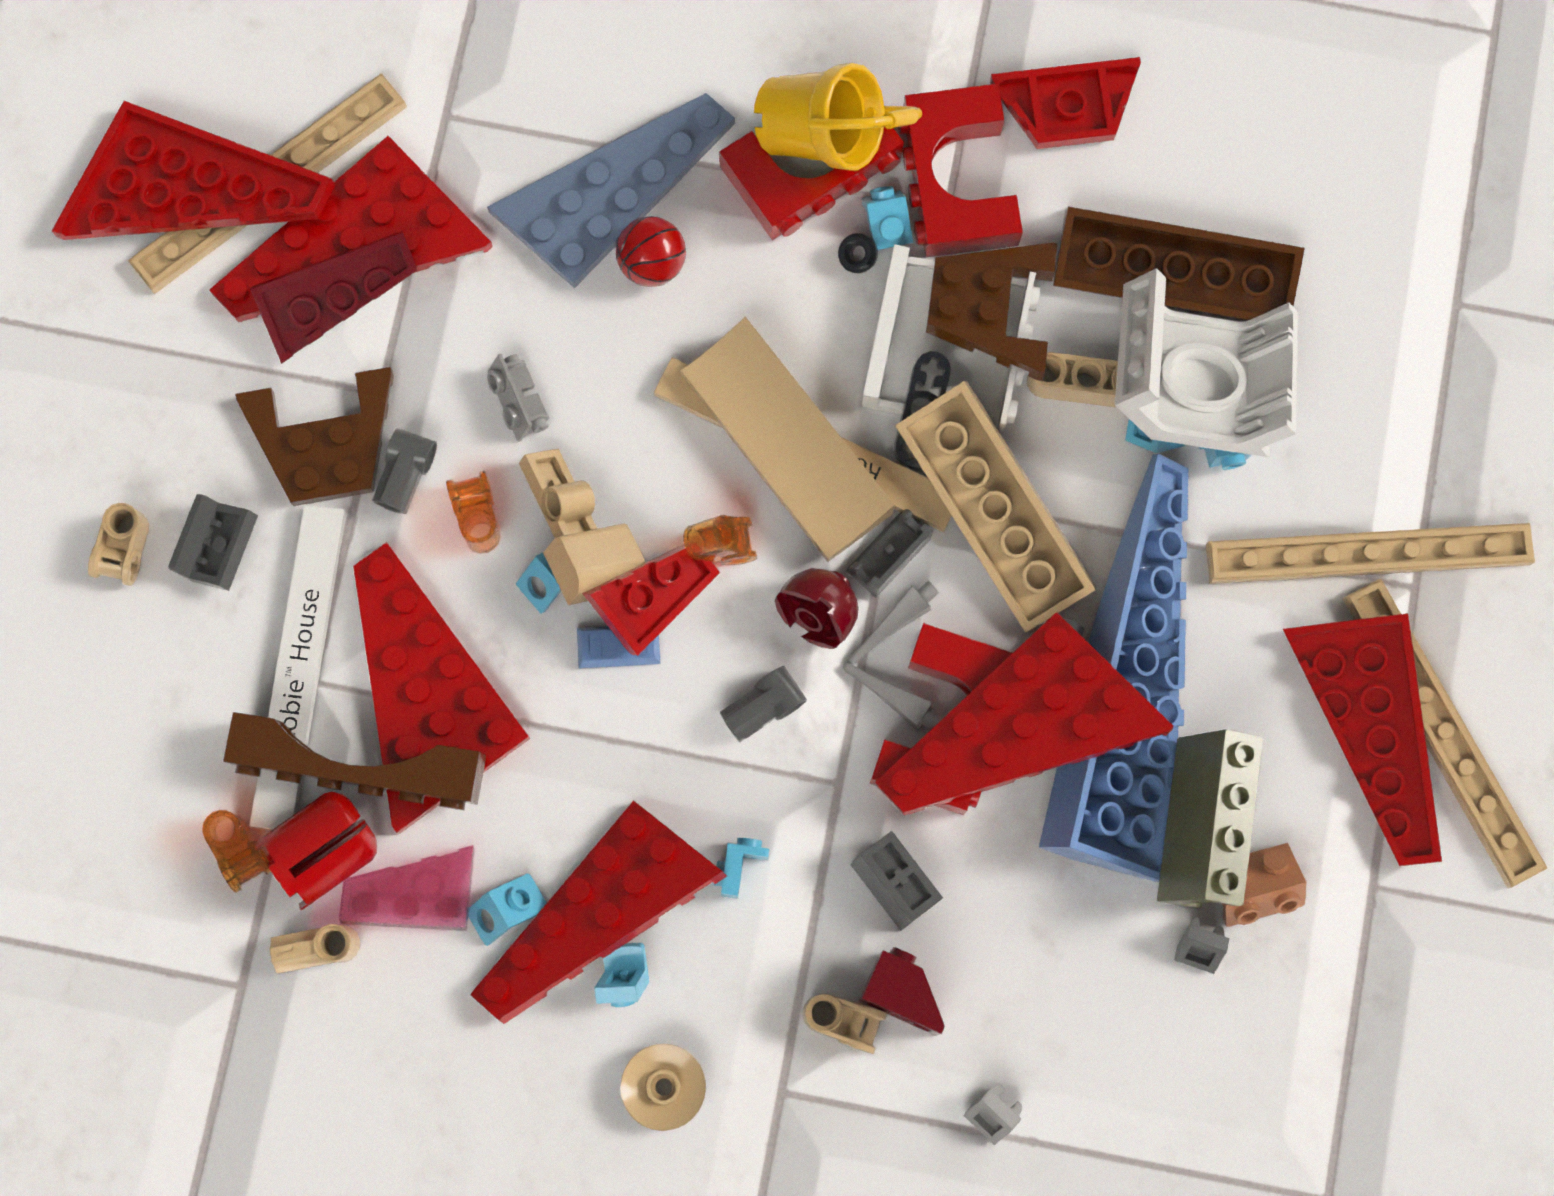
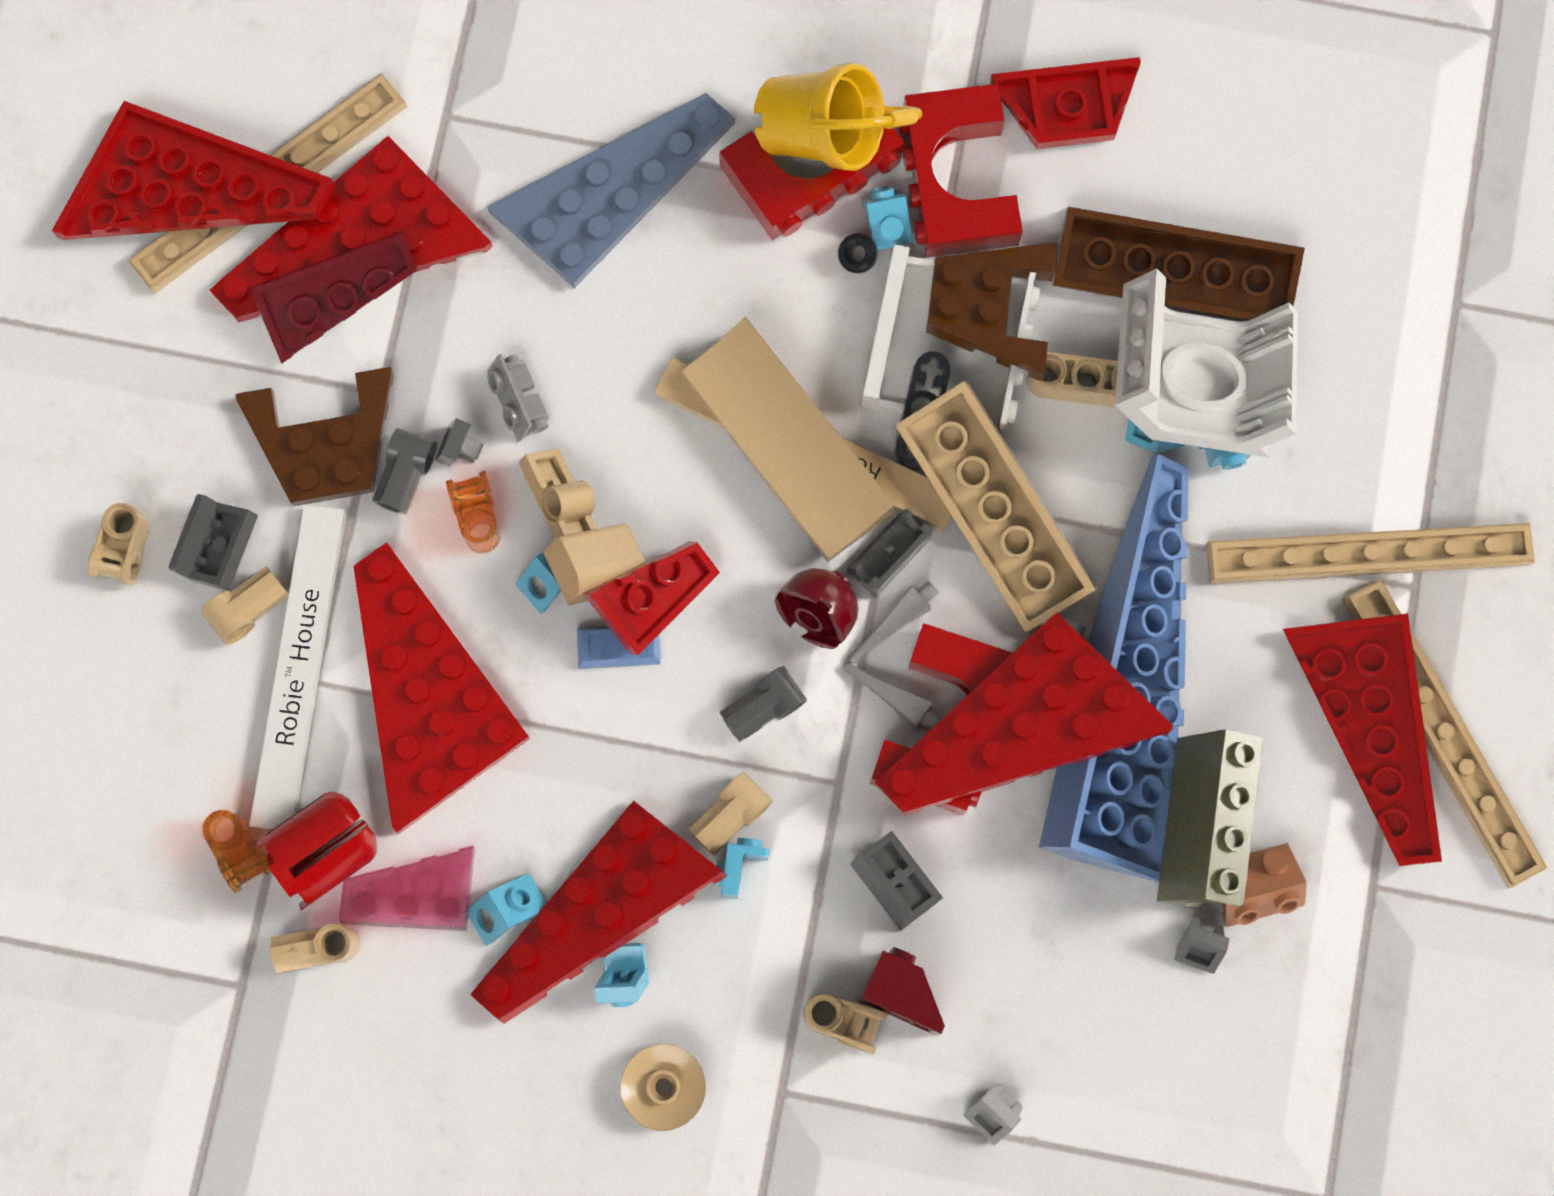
reddish brown arch [223,712,487,811] -> none
red piece [616,216,686,287] -> none
clear orange piece [683,515,757,565] -> none
none -> tan piece [201,566,289,645]
none -> dark grey tile [434,418,484,467]
none -> tan piece [688,771,773,856]

